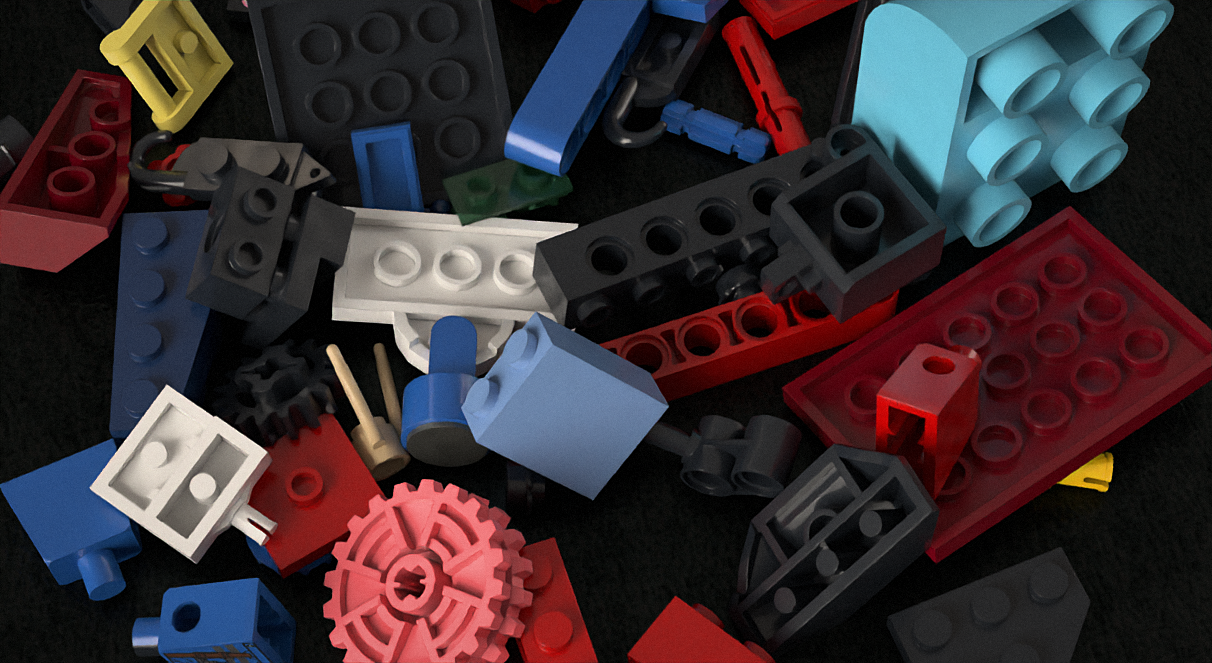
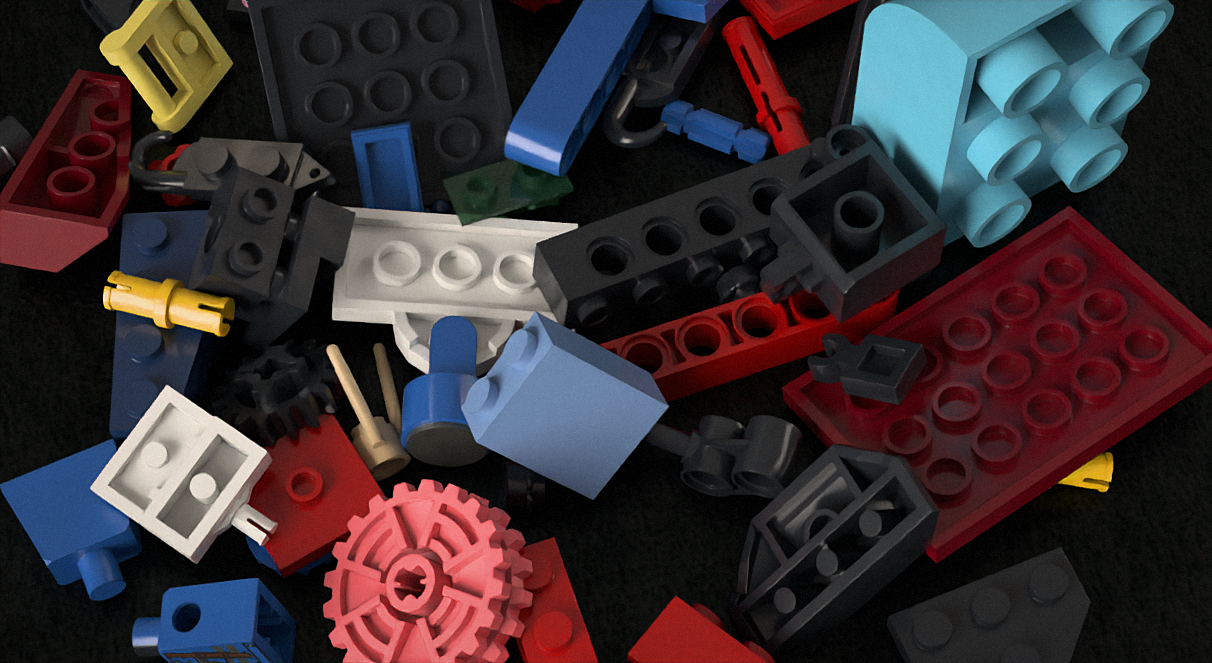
red torso [876,343,982,501] -> none
none -> yellow pin [103,270,235,337]
none -> black plate [807,333,927,405]

